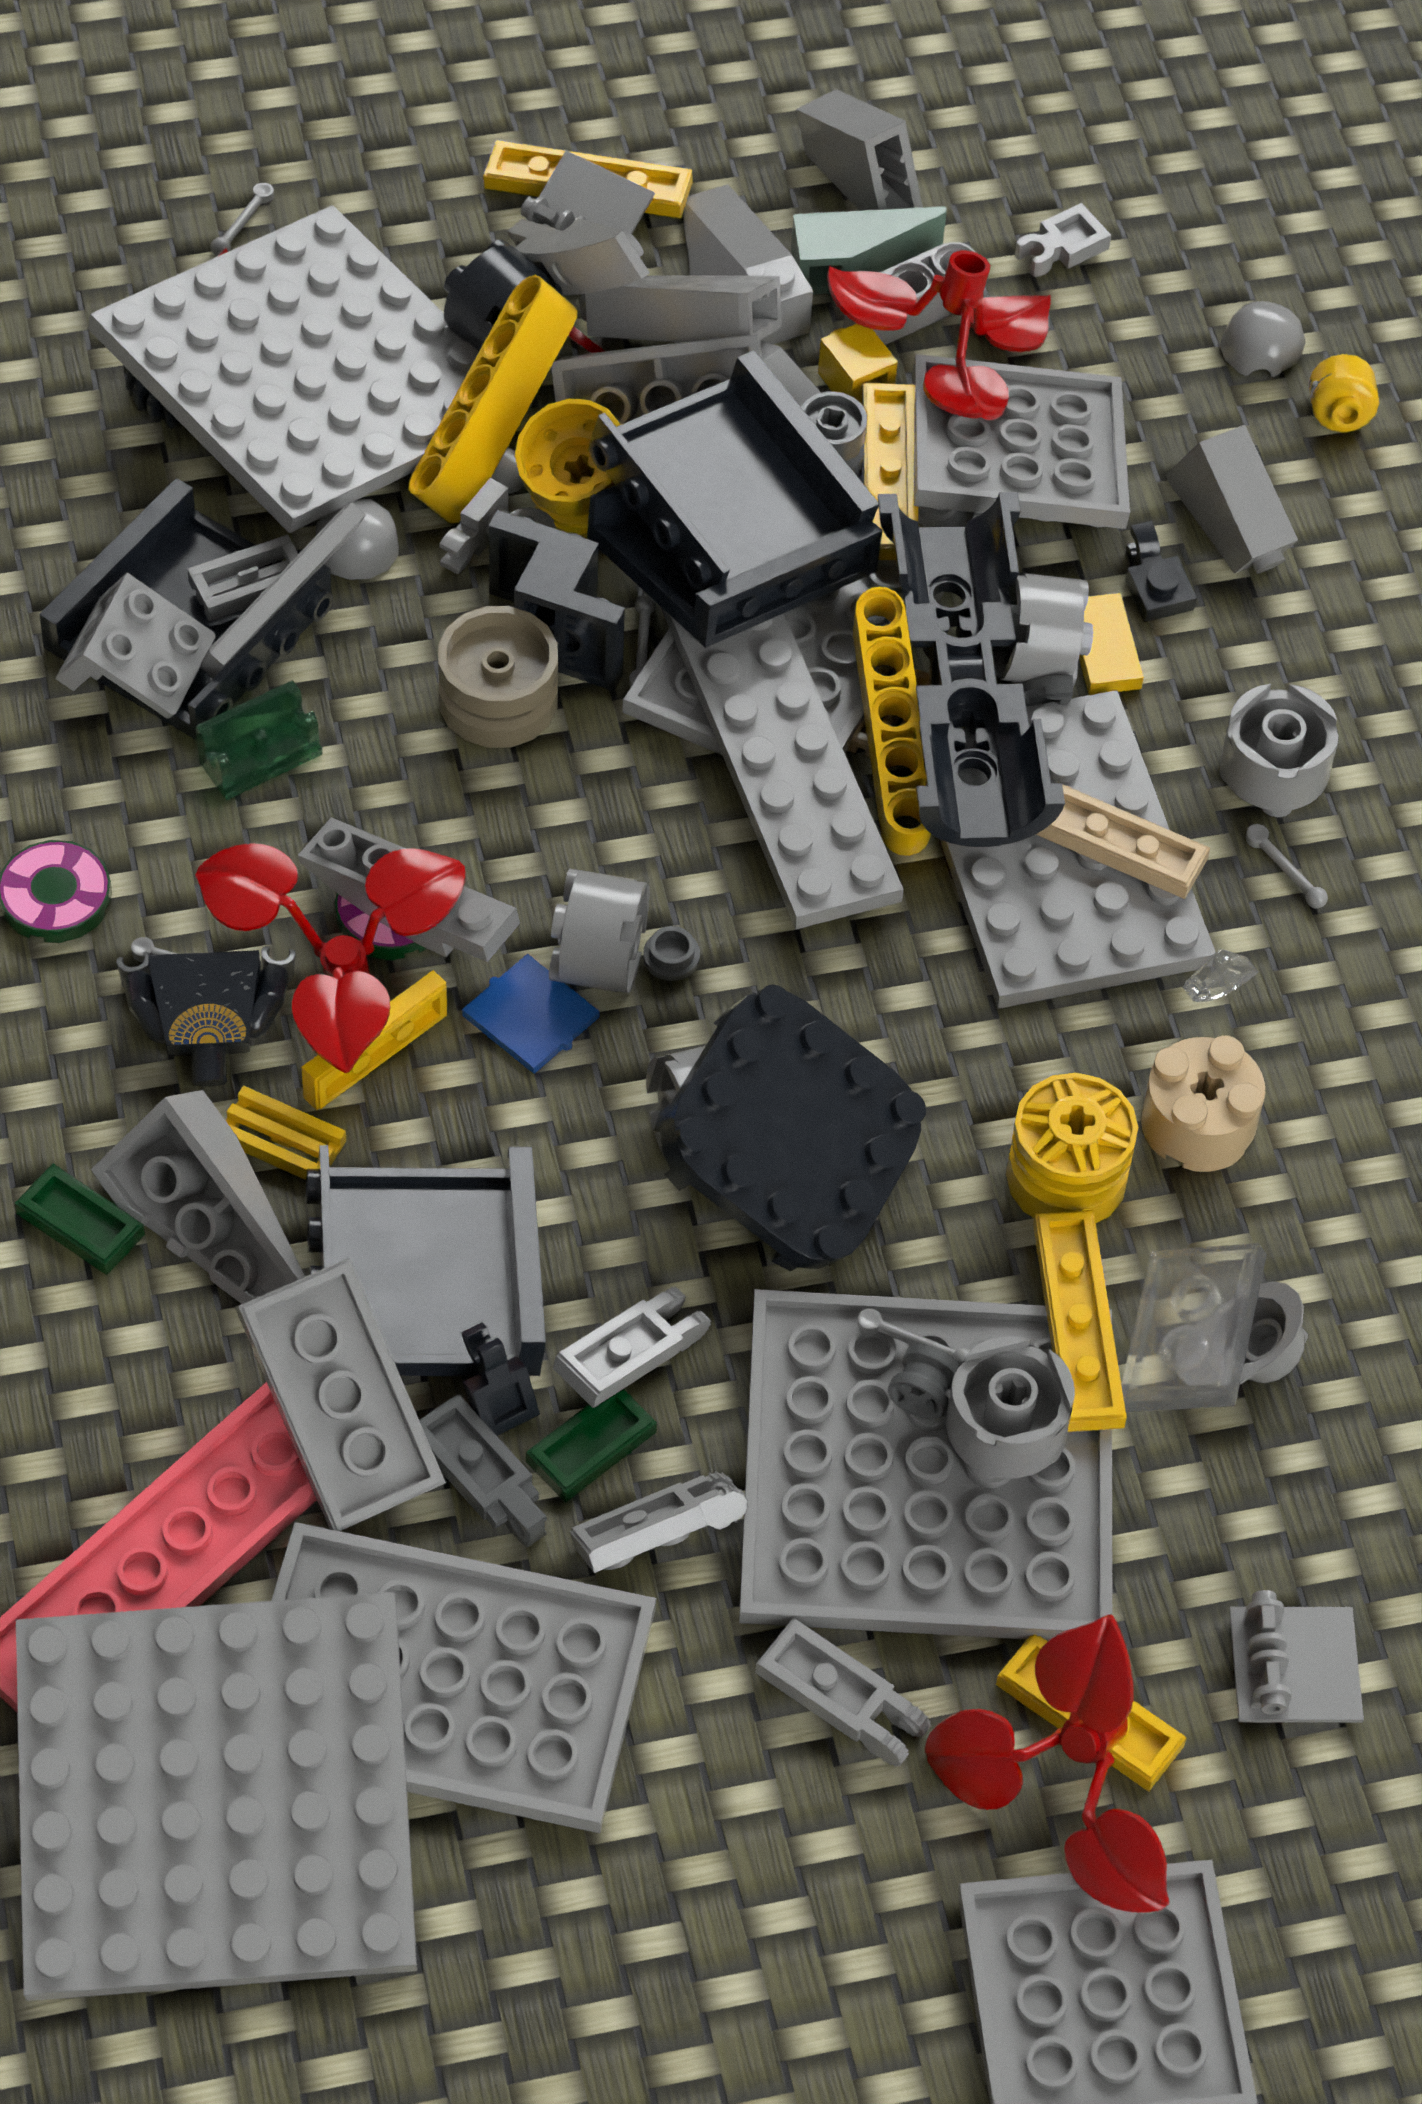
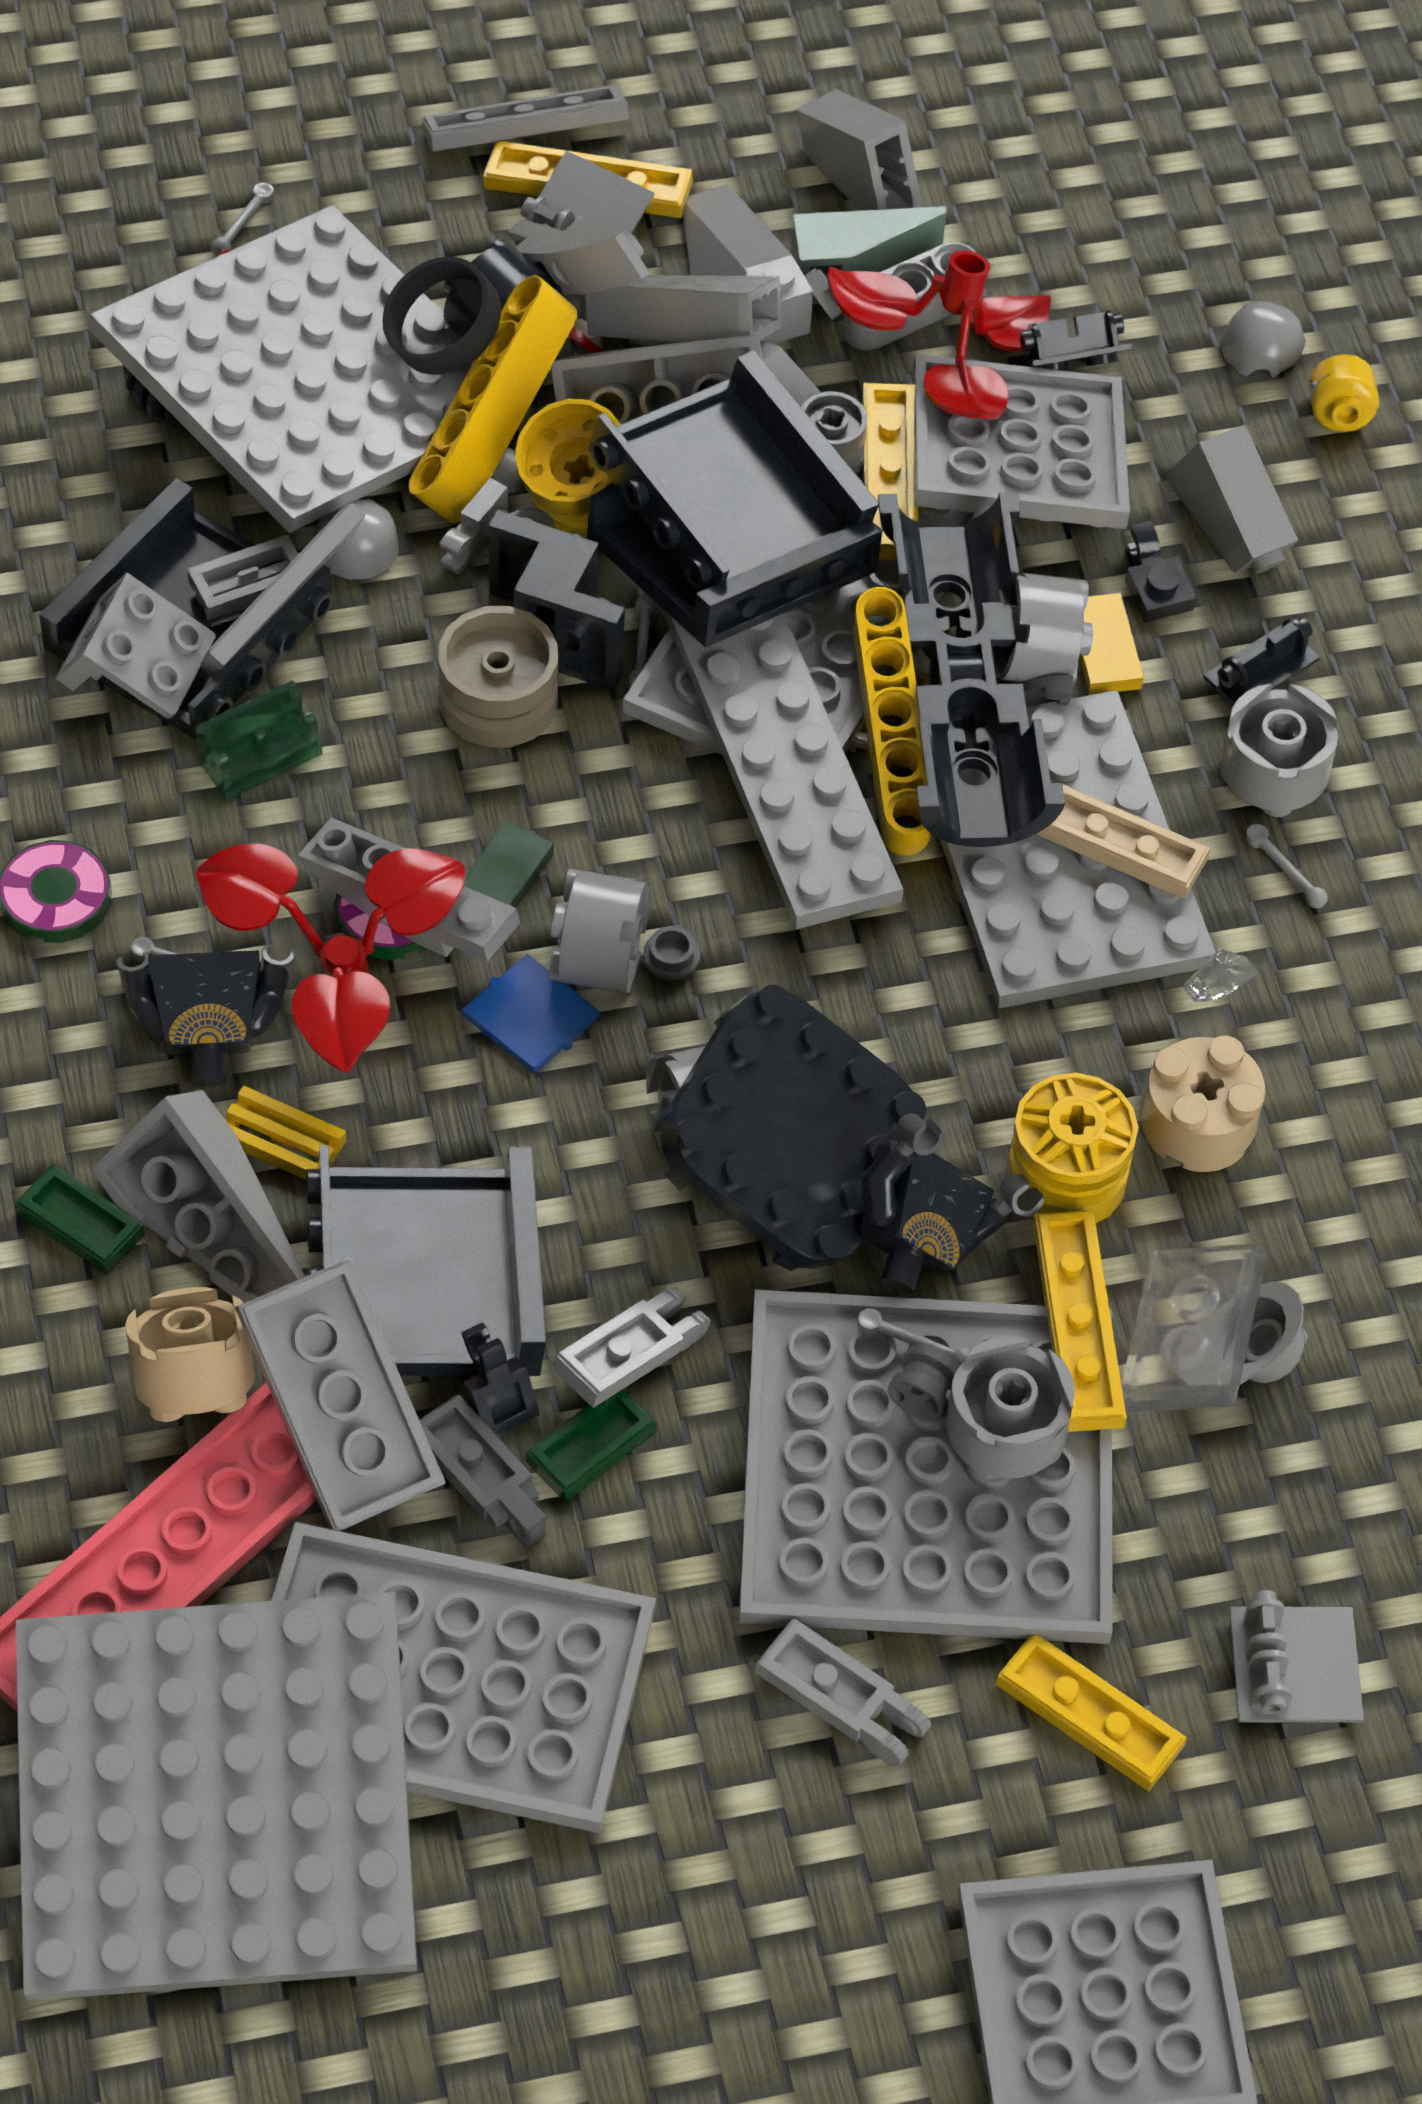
yellow tile [301,970,447,1111] -> none
light grey hinge [570,1471,749,1573] -> none
yellow brick [818,324,898,404] -> none
red plant [925,1614,1170,1913] -> none
light grey plate [1015,203,1111,277] -> none
none -> tan brick [125,1287,255,1422]
none -> black tyre [382,257,501,375]
none -> light grey tile [421,85,629,152]
none -> dark green tile [464,820,554,908]
none -> light grey tile [805,268,842,320]
none -> black torso [860,1113,1044,1293]
none -> hinge [1019,309,1133,371]
none -> black hinge [1203,617,1320,706]

